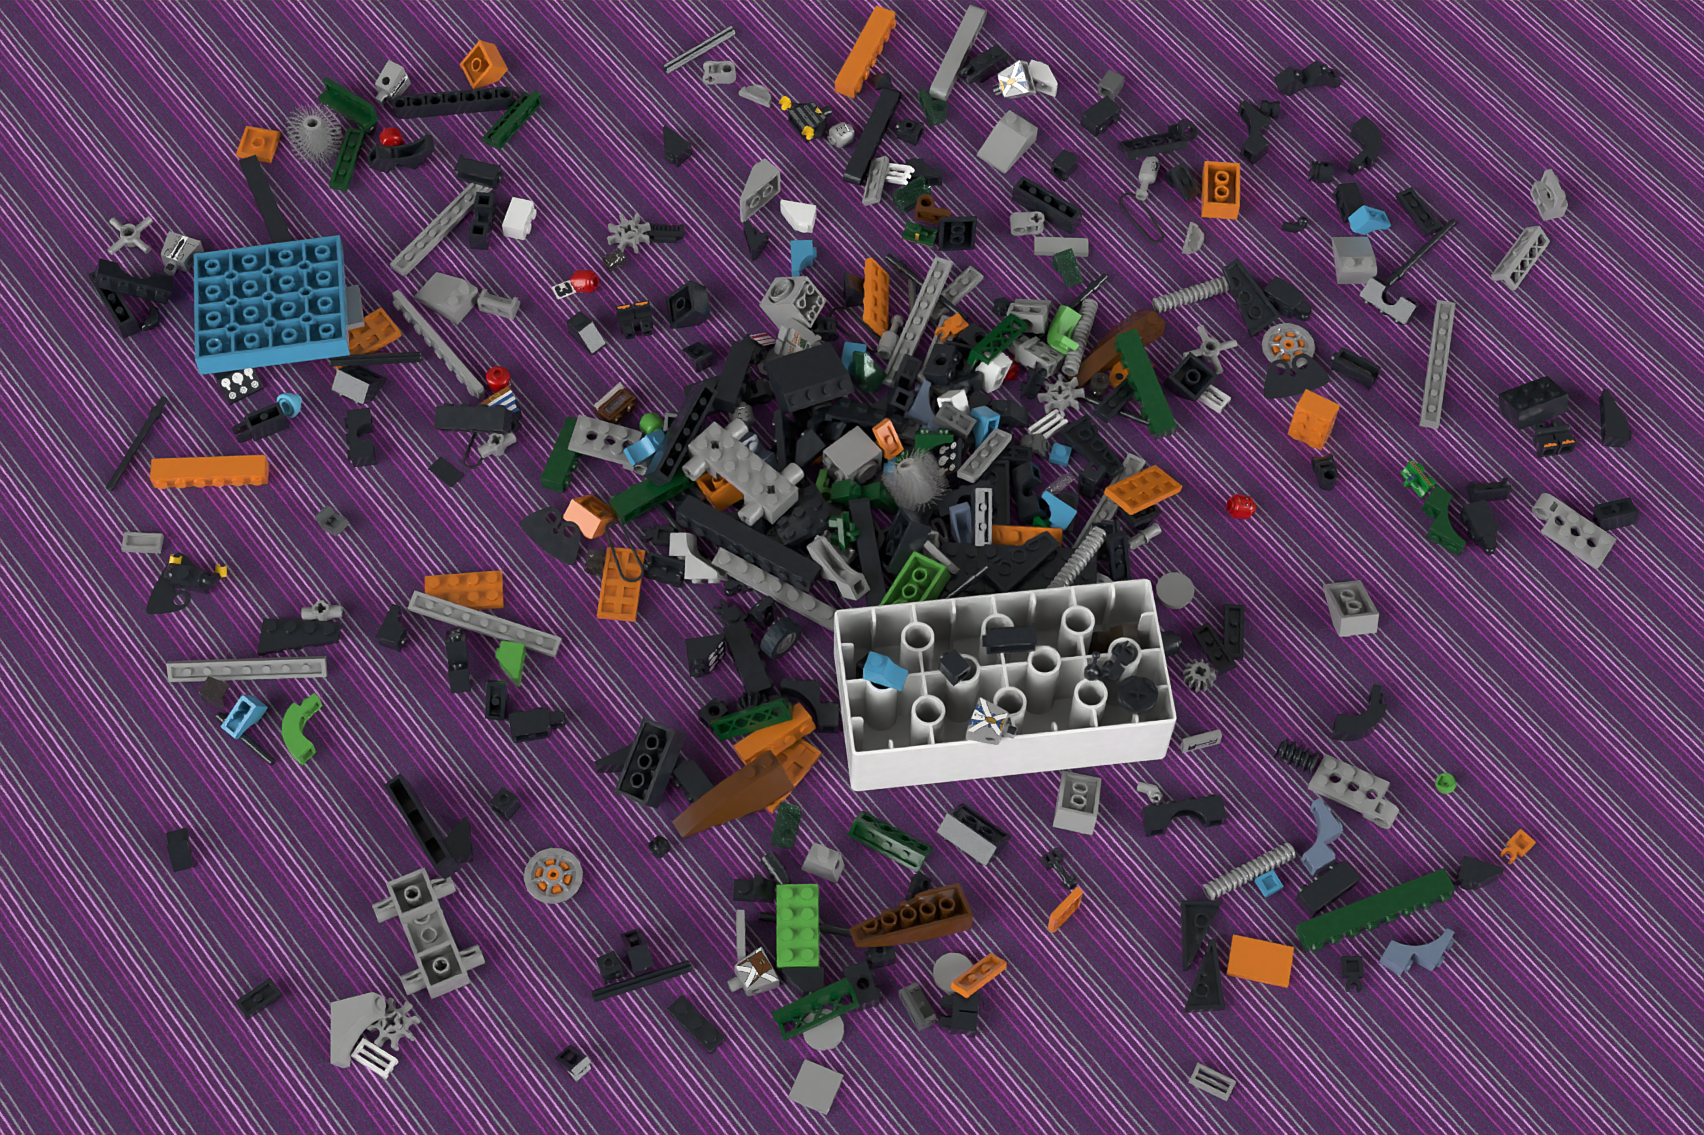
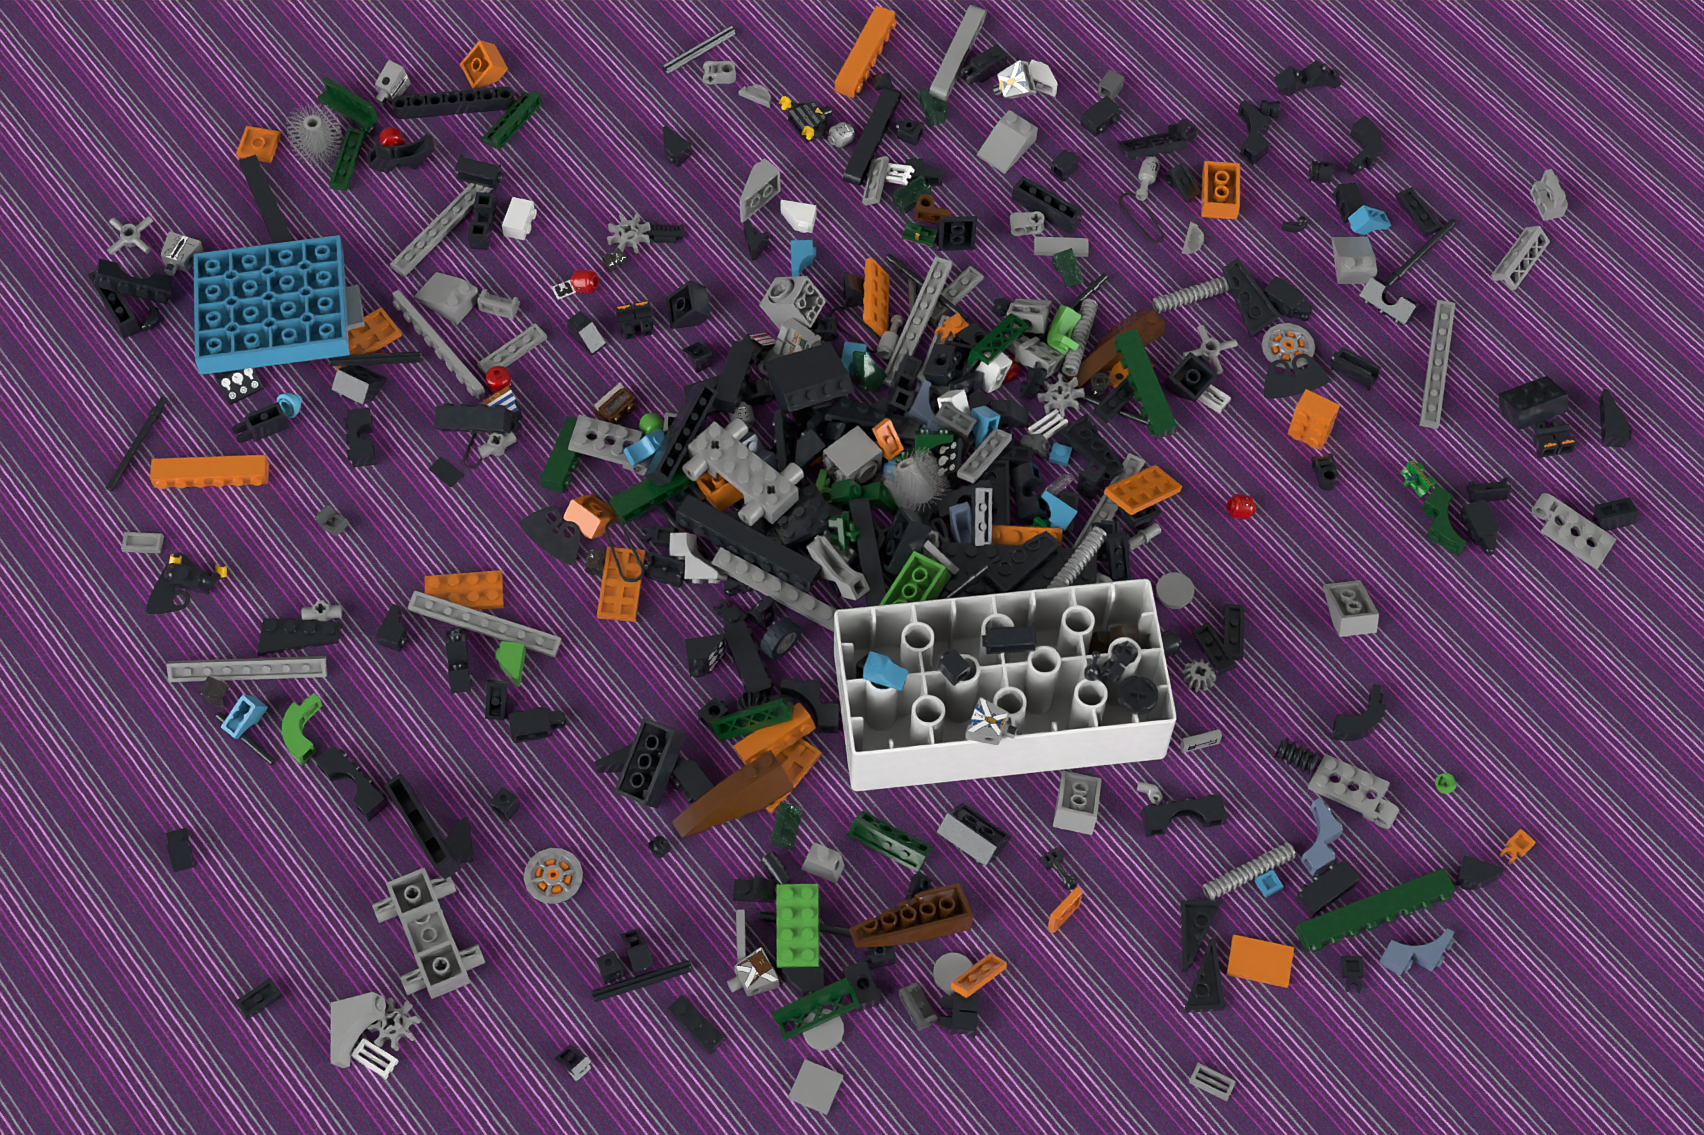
none -> black arch [315,745,387,821]
none -> light grey tile [477,323,547,375]

